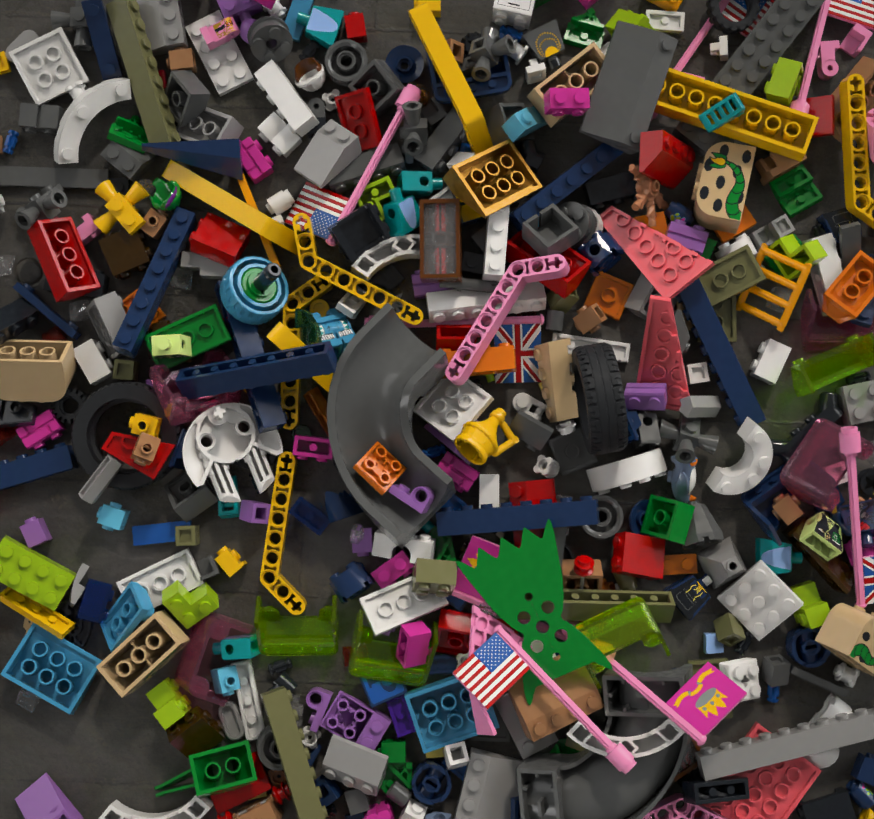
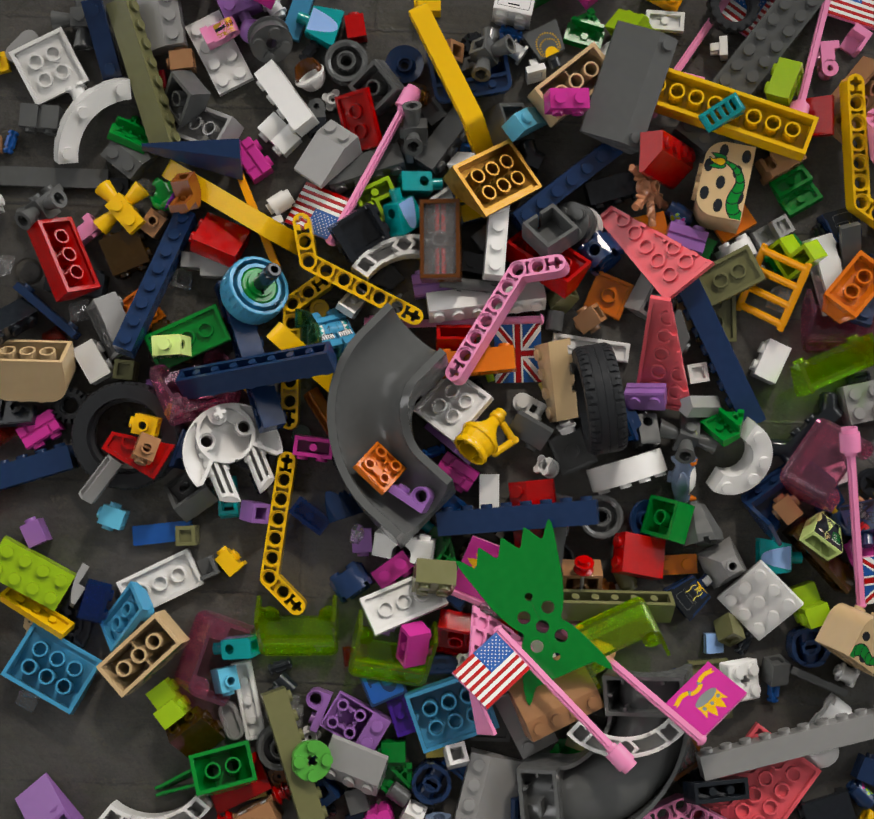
lime brick [162,580,219,629] -> none
none -> dark orange brick [168,171,201,214]
none -> bright green plate [291,740,333,782]
none -> green slope [700,408,745,447]

